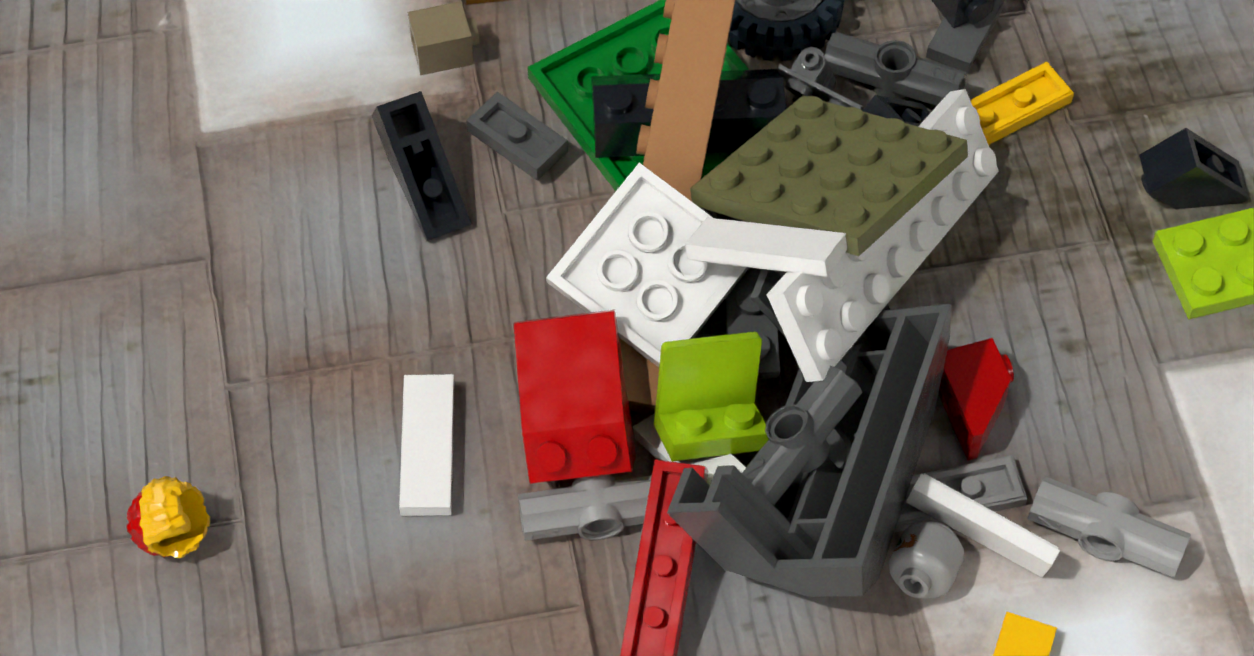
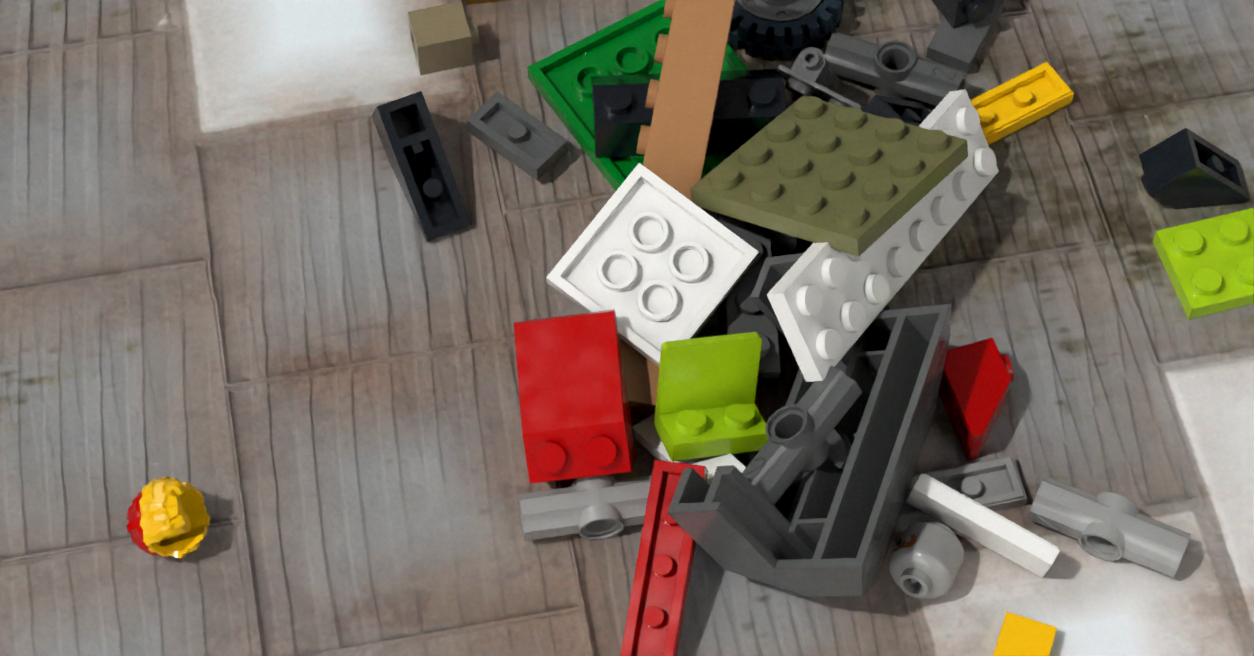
white tile [399,374,455,516] -> none
white tile [685,217,848,277] -> none

